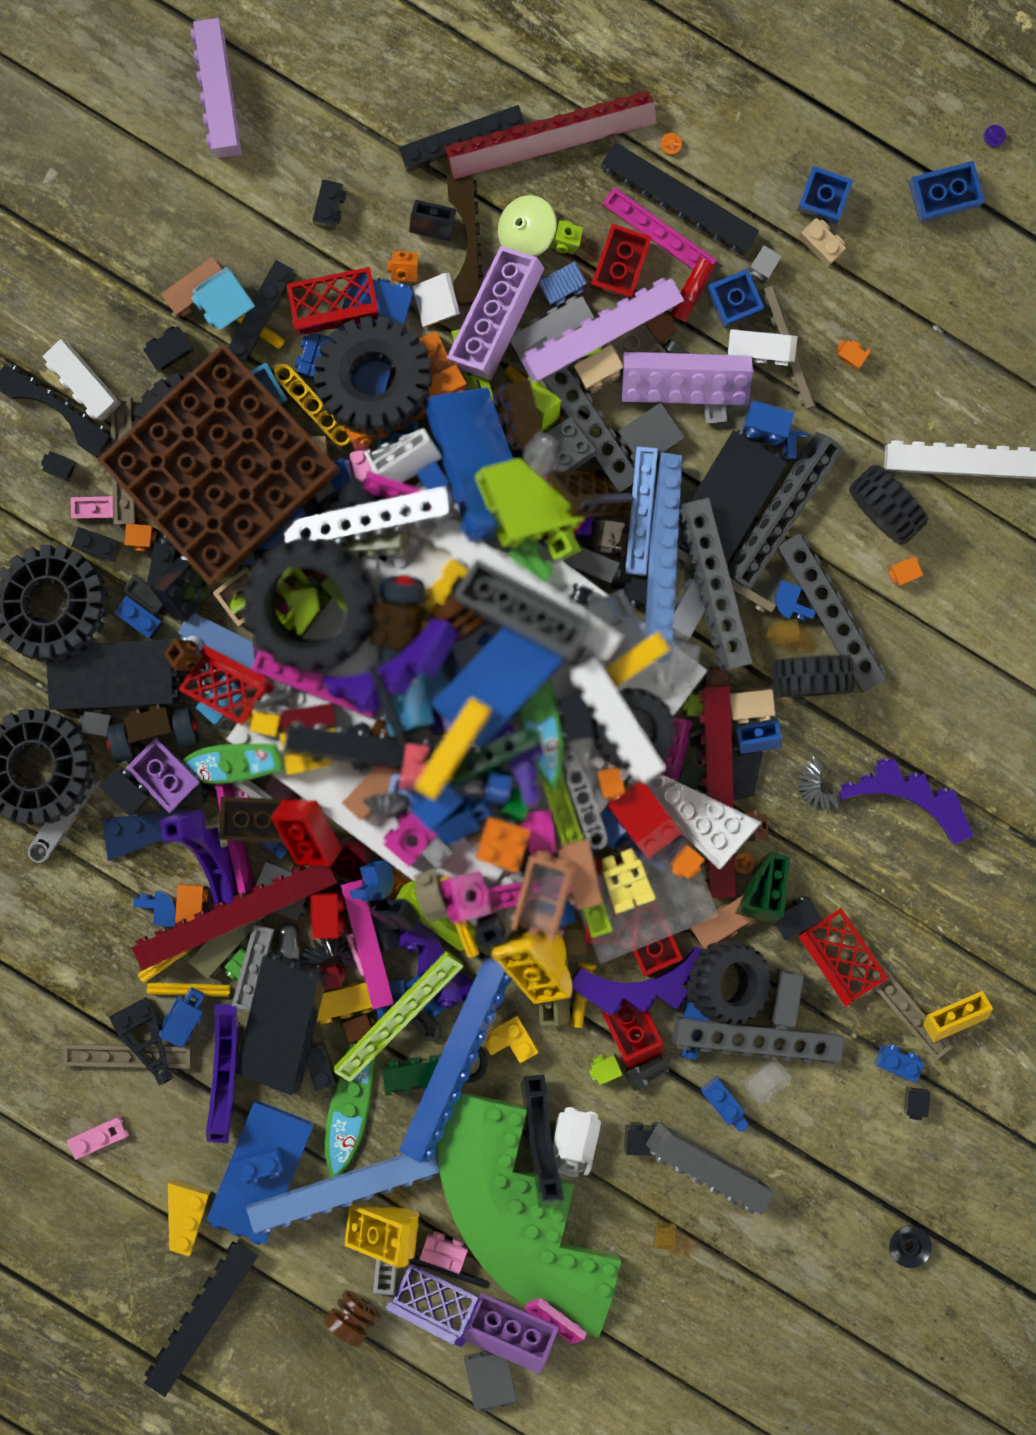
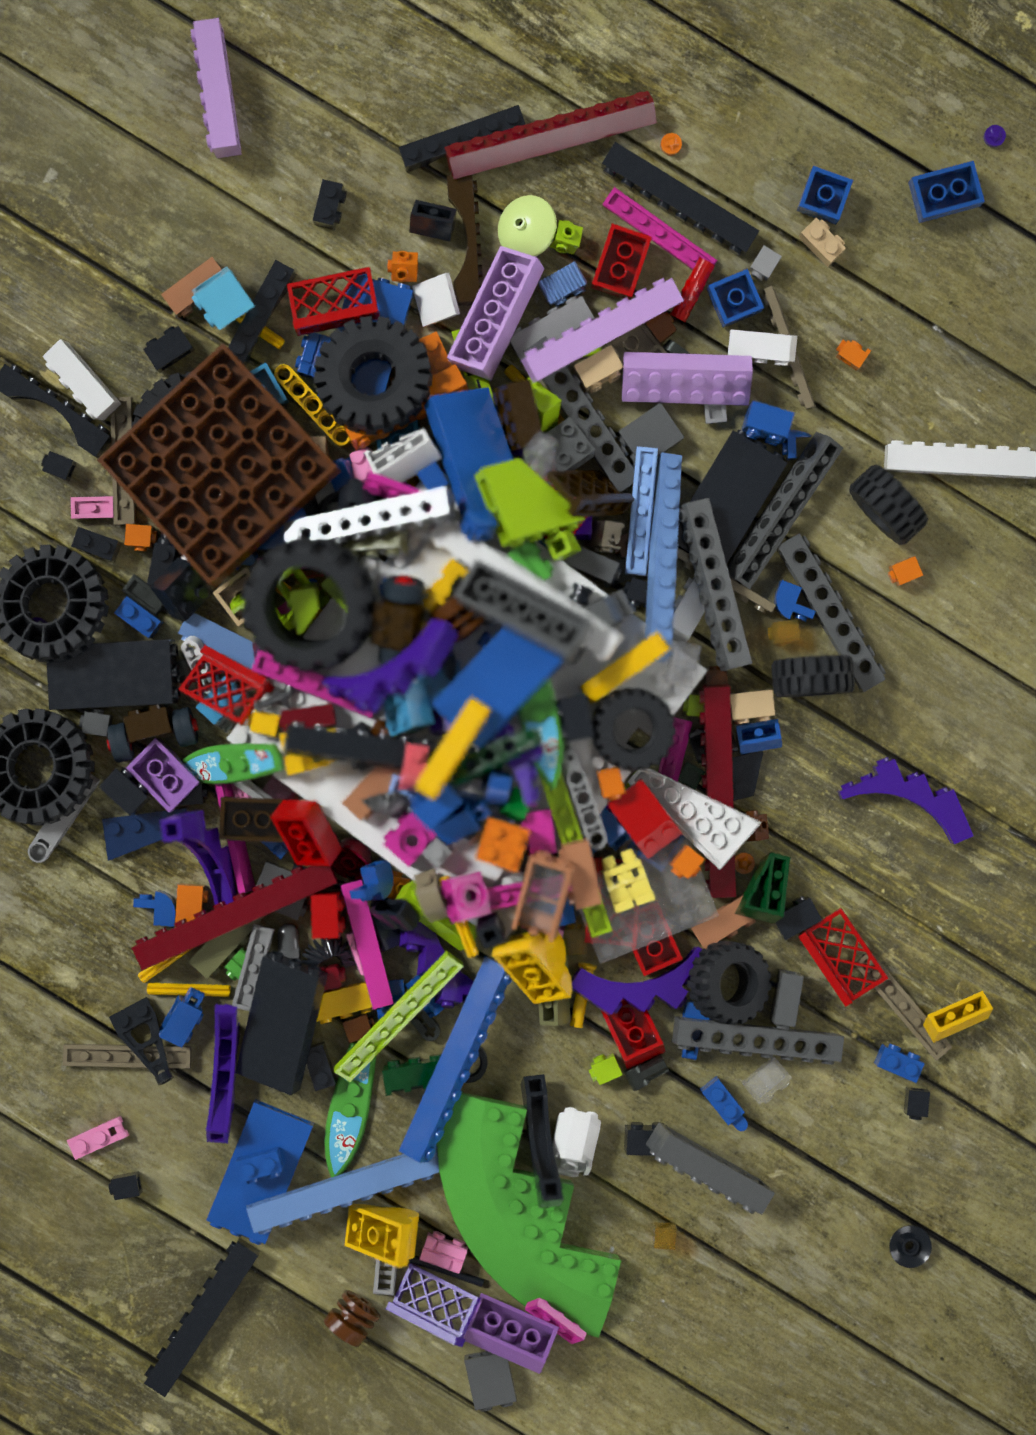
reddish brown brick [164,638,203,672] -> none
yellow wedge [168,1178,211,1256] -> none
black bar [368,666,407,747] -> none
yellow brick [484,1013,538,1063] -> none
white brick [570,656,665,782] -> none
dark grey hair [797,756,839,811] -> none
none -> black brick [109,1171,143,1200]

